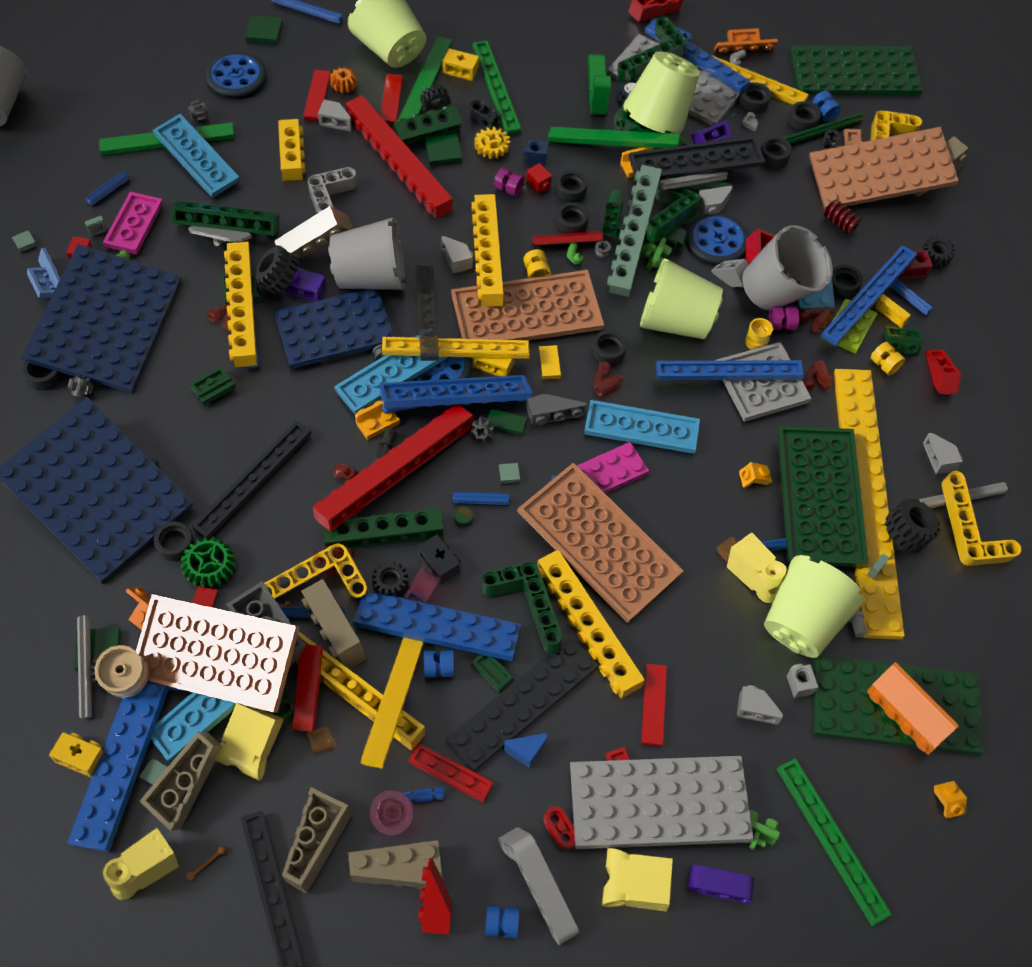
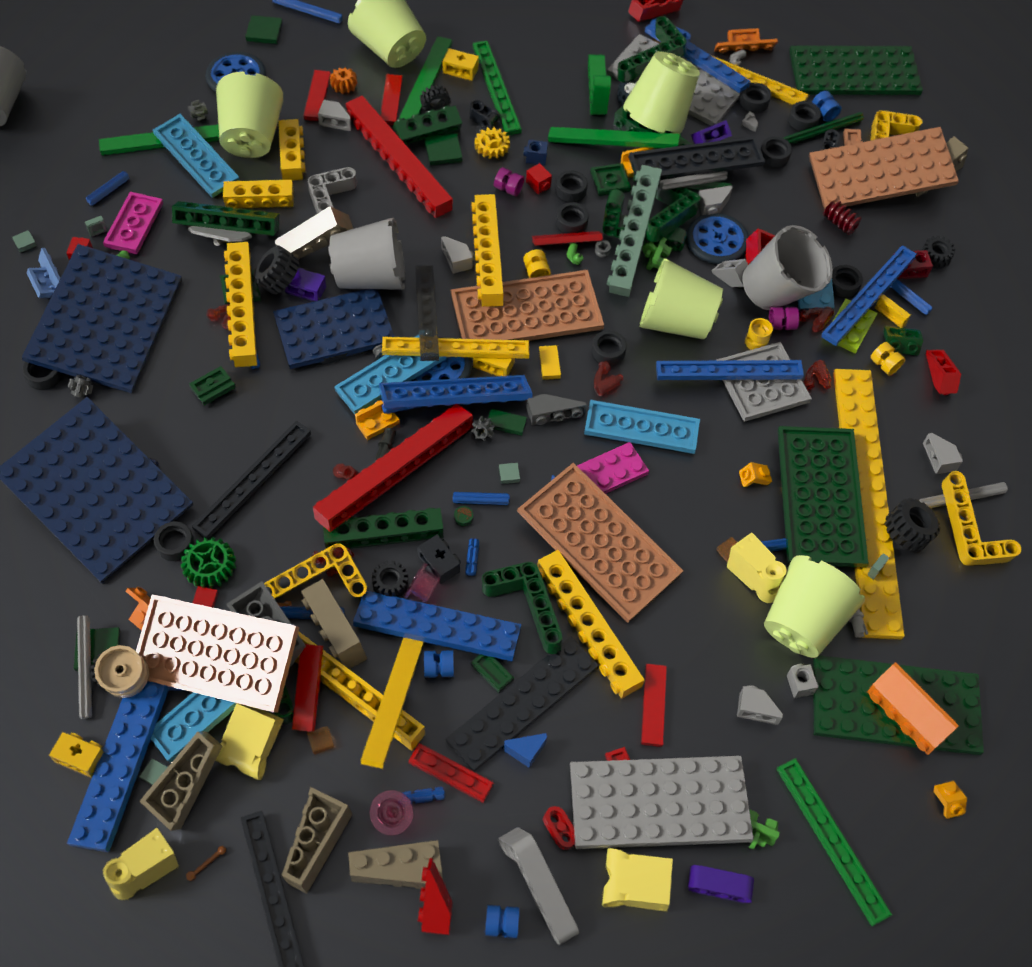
none -> yellowish green cone [216,72,283,158]
none -> yellow brick [223,180,294,208]
none -> blue axle [466,538,479,576]
none -> dark green tile [590,163,631,196]

